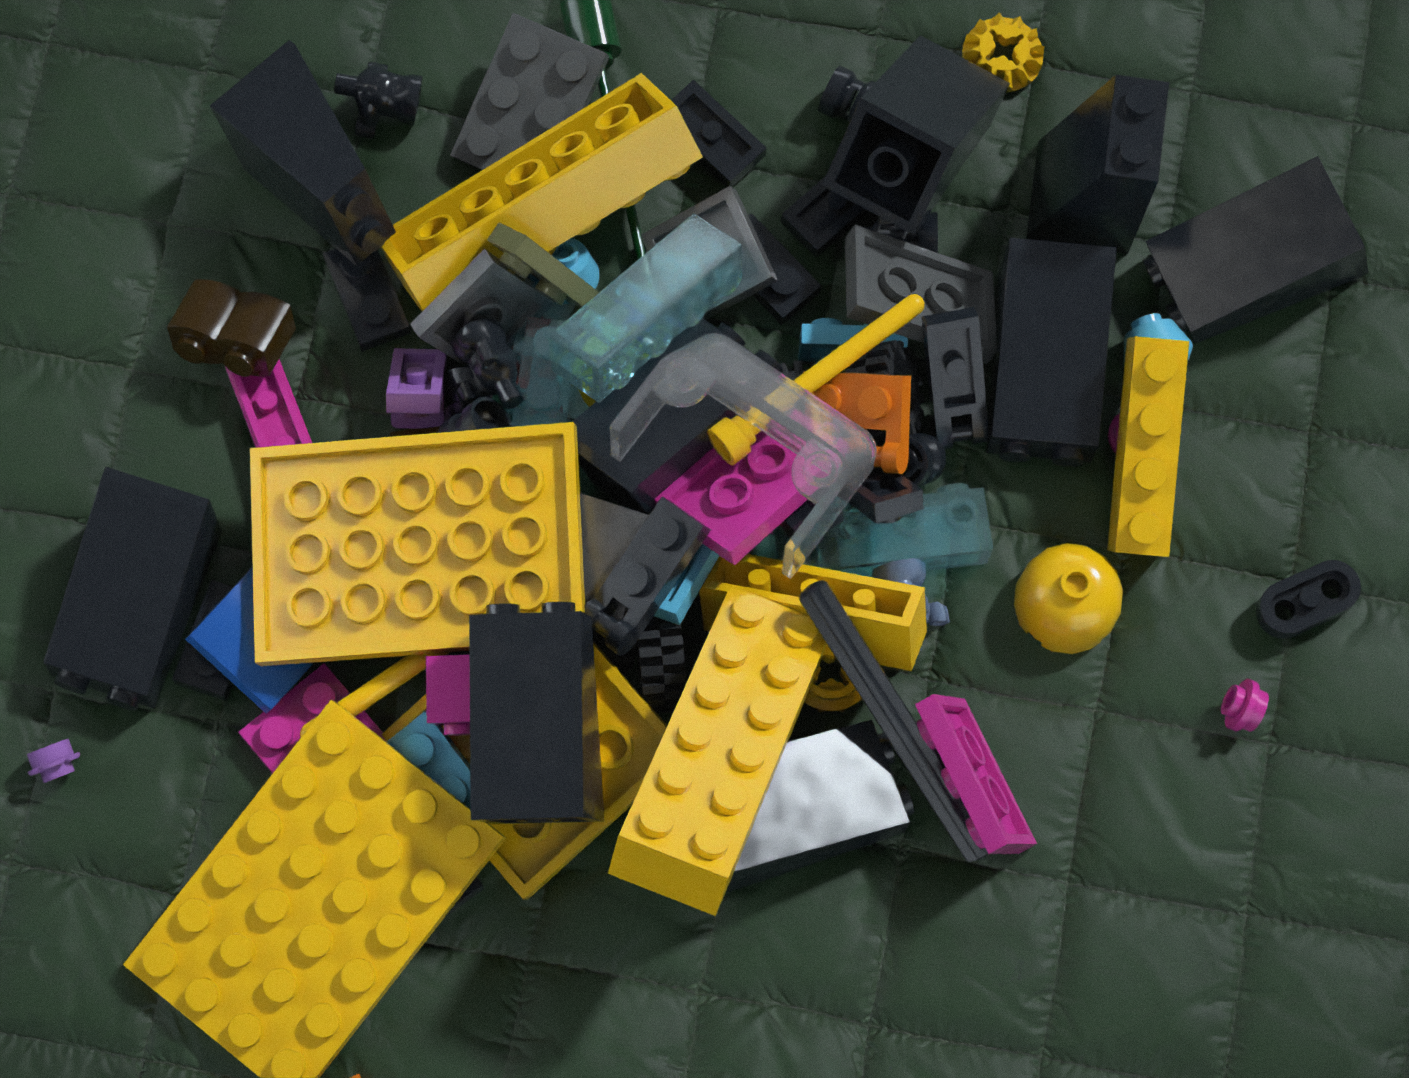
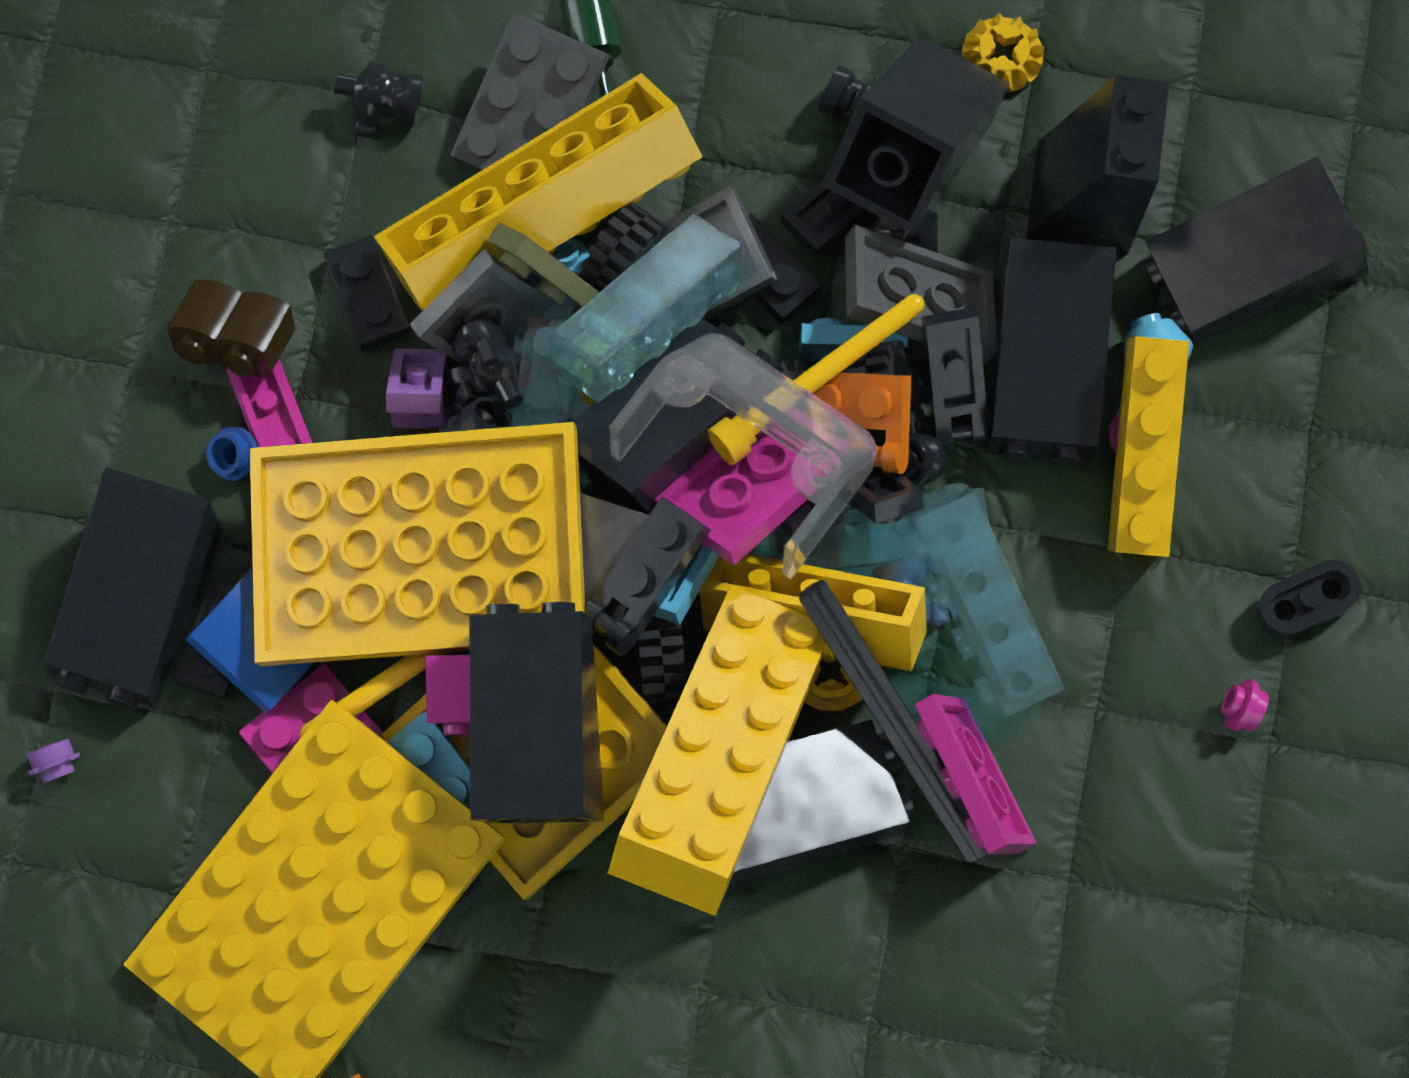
black slope [210,40,396,266] -> none
black plate [671,80,767,187] -> none
yellow cylinder [1014,543,1123,654] -> none
none -> blue plate [206,427,258,481]
none -> black tyre [579,203,672,306]
none -> clear light blue brick [905,489,1065,717]

